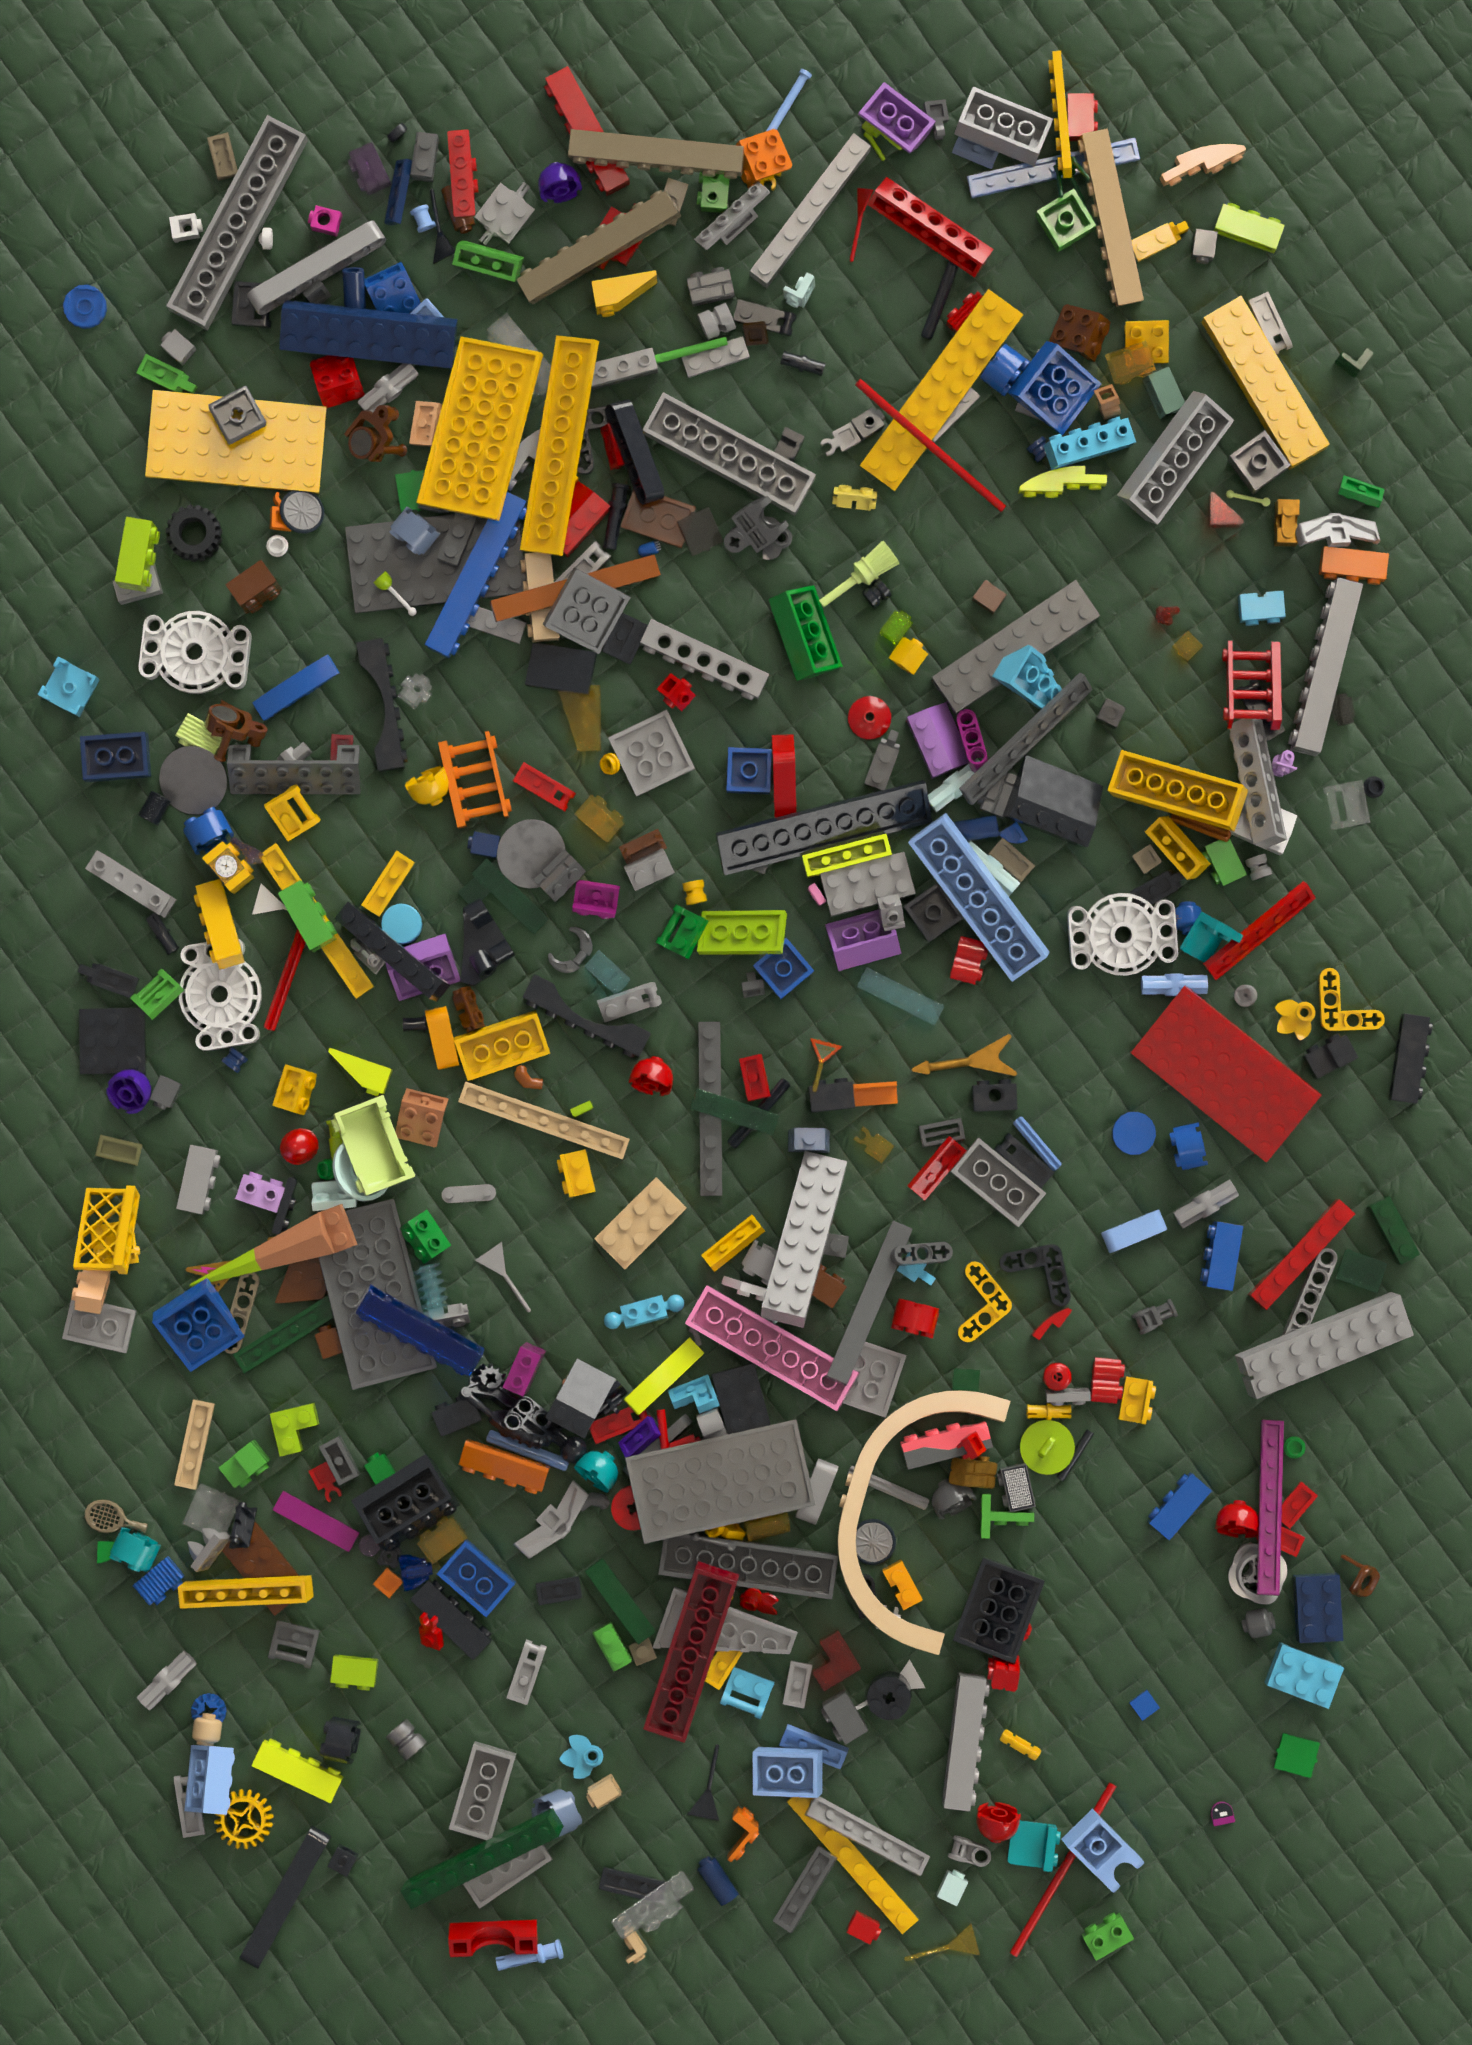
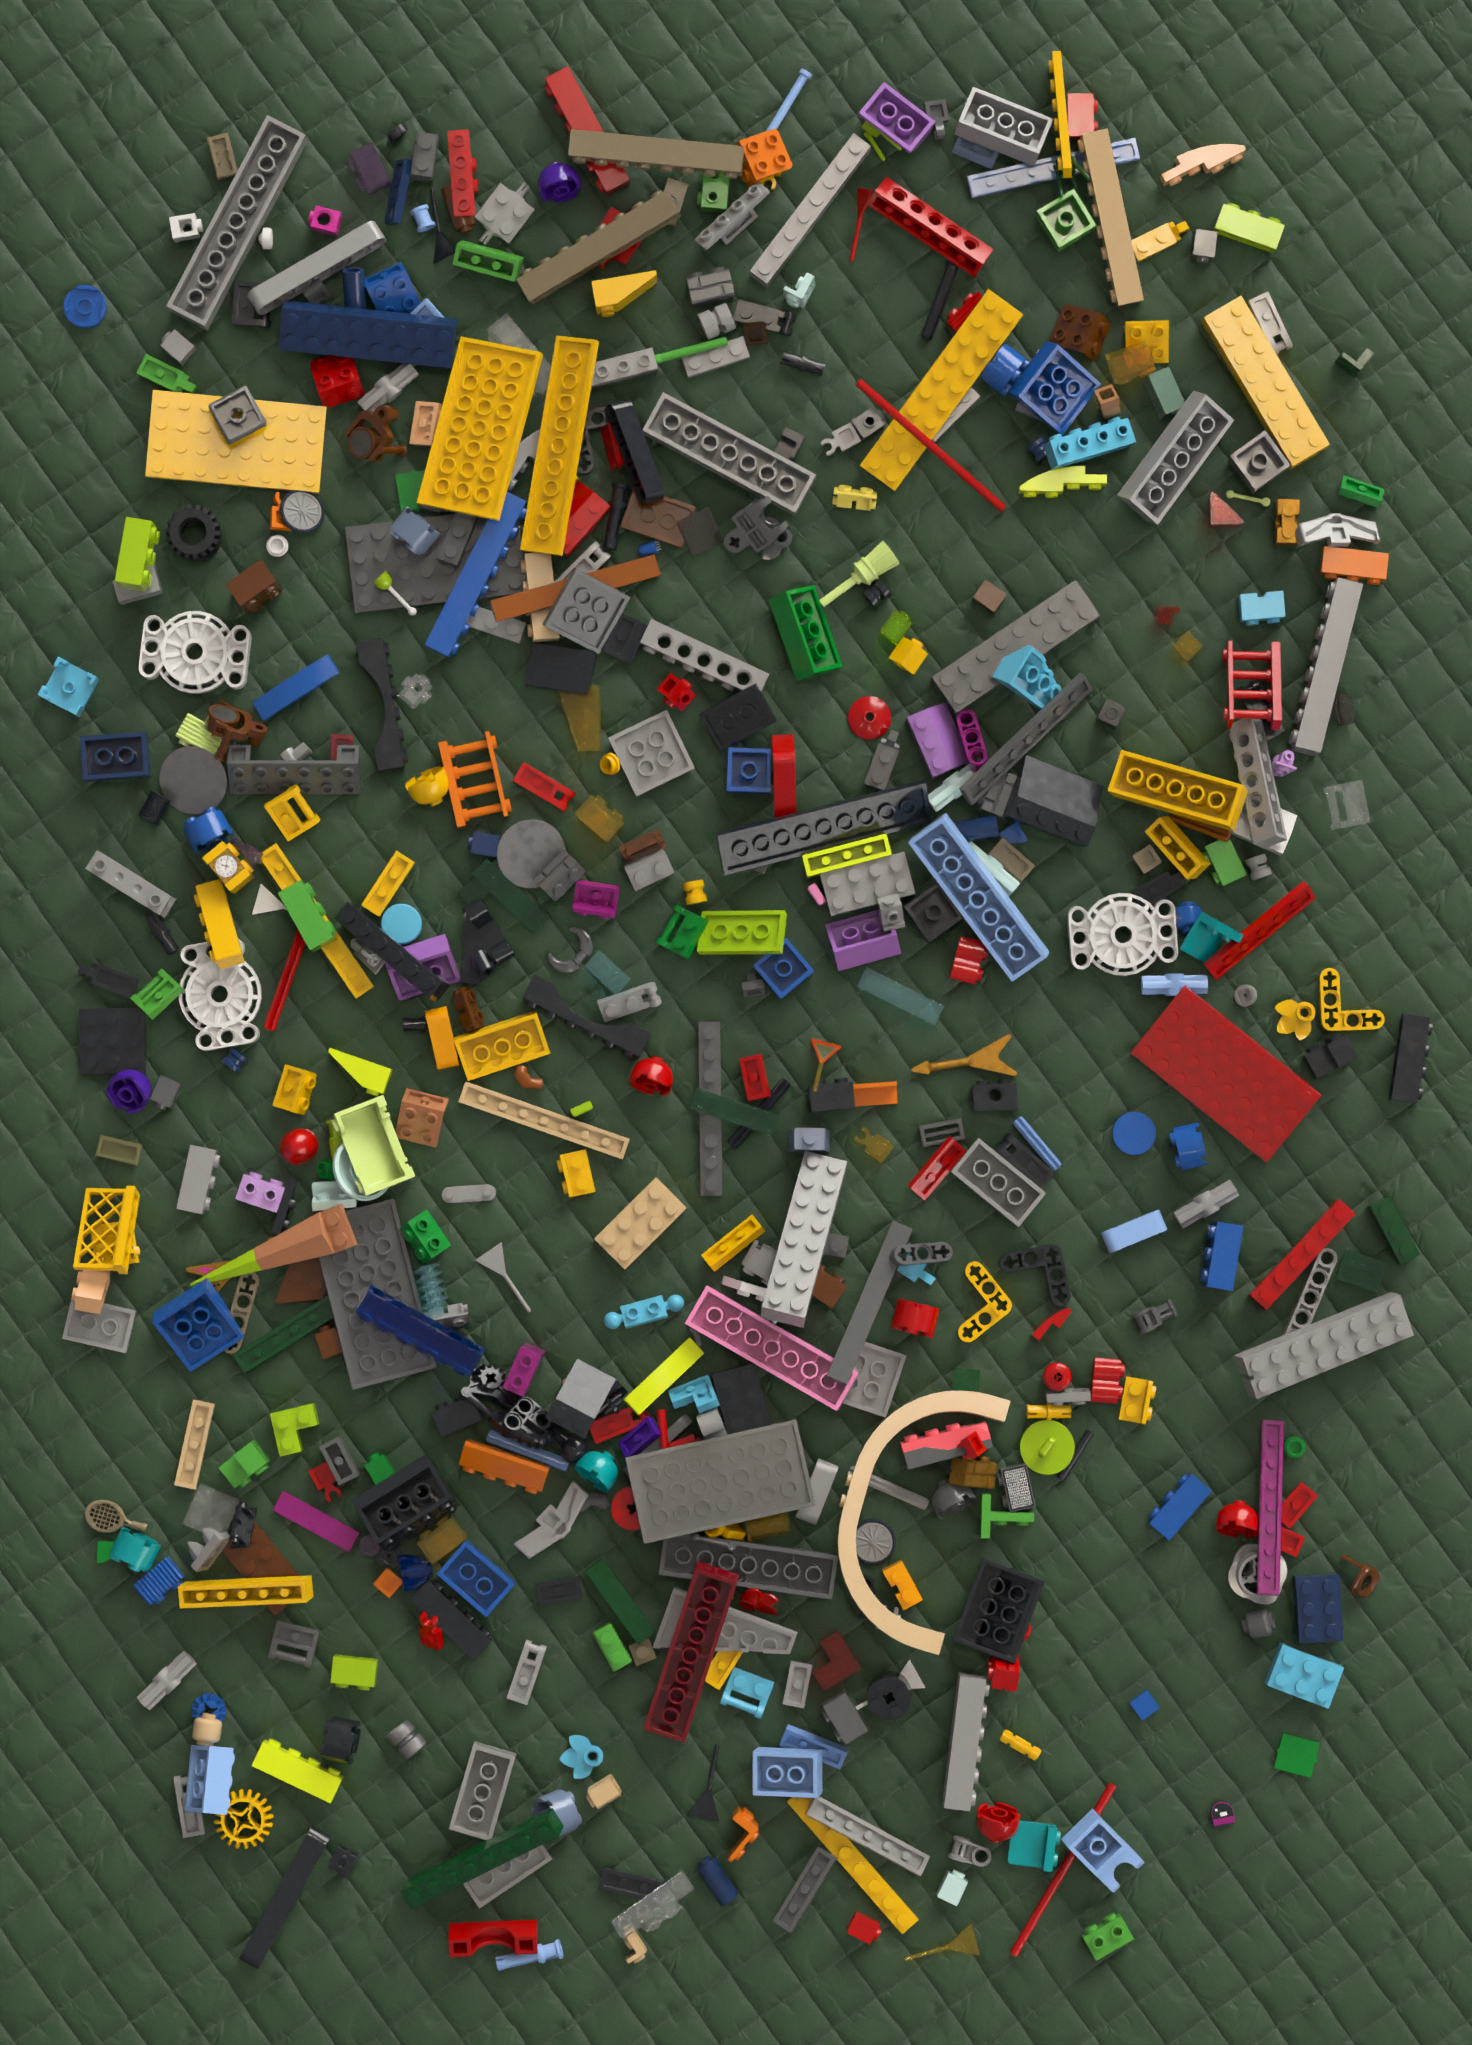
black plate [1363,776,1385,798] -> none
none -> black tile [699,683,777,752]

